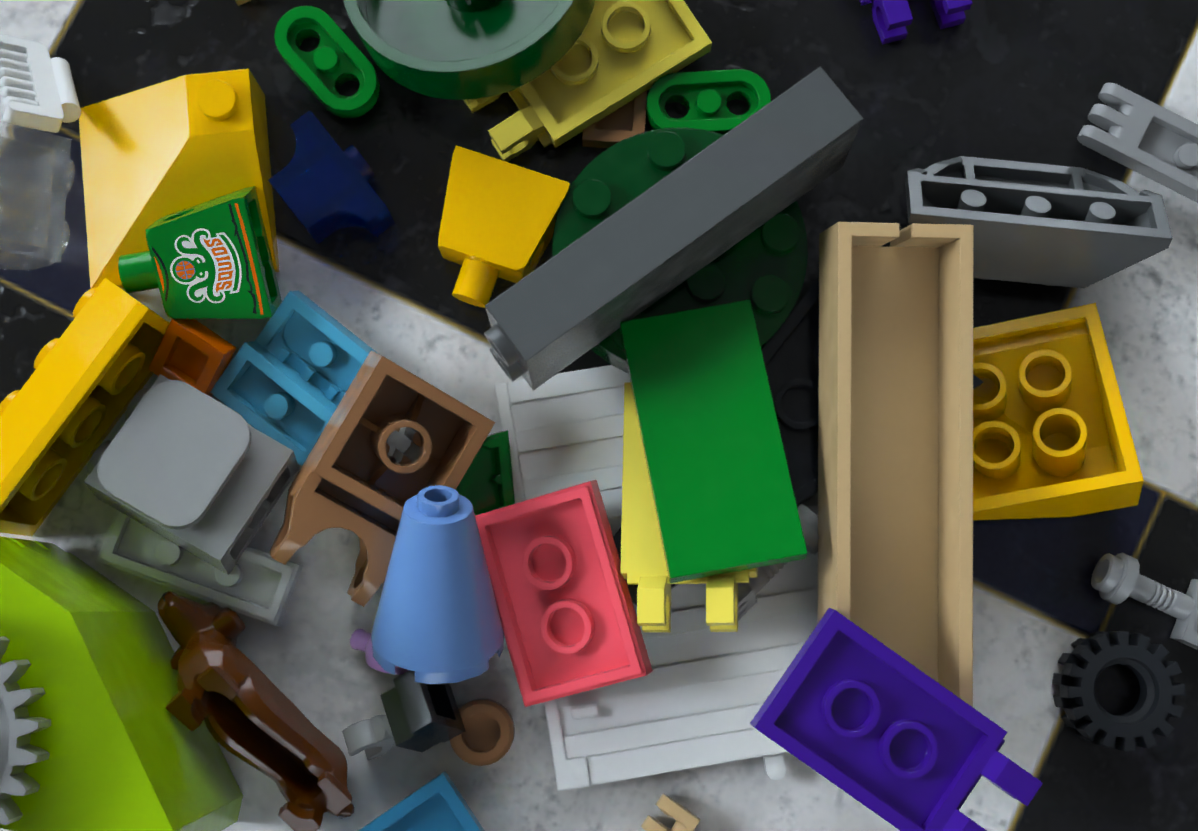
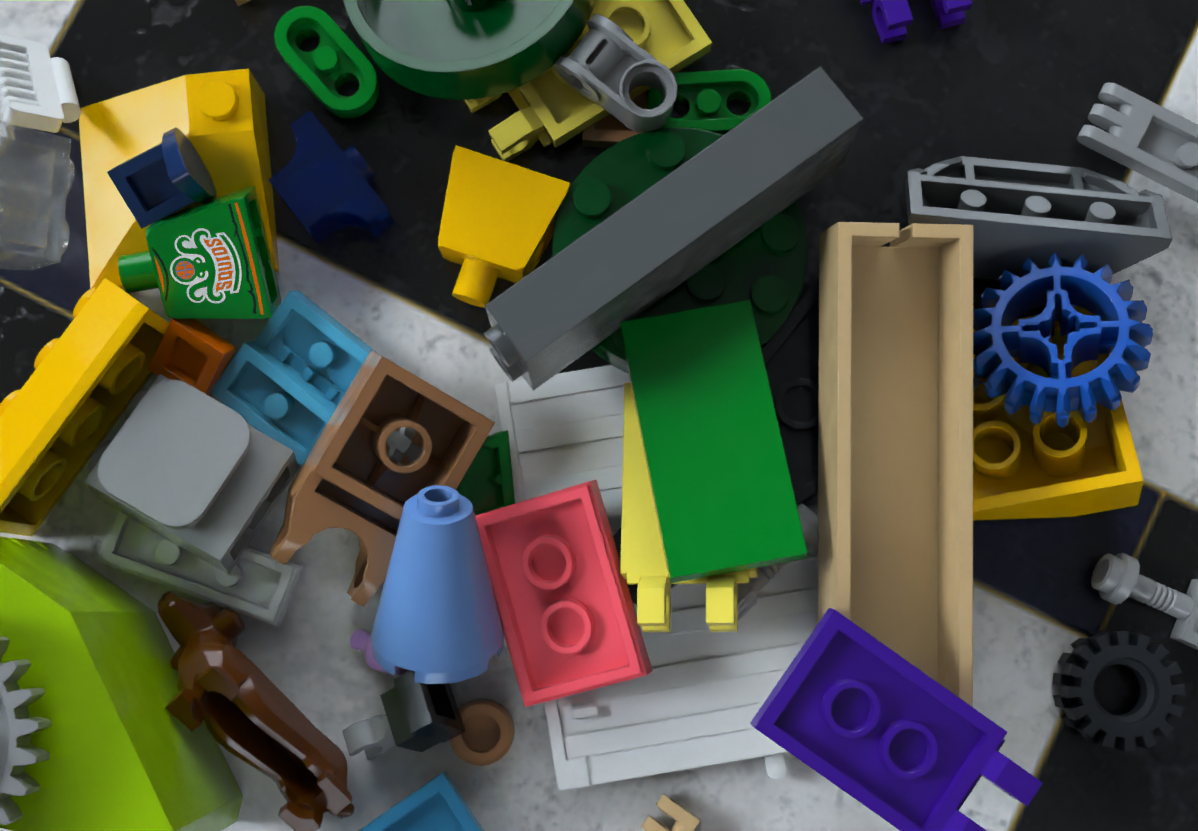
none -> dark blue tile [107,127,216,229]
none -> light grey piece [554,14,677,133]
none -> blue gear [973,252,1153,429]

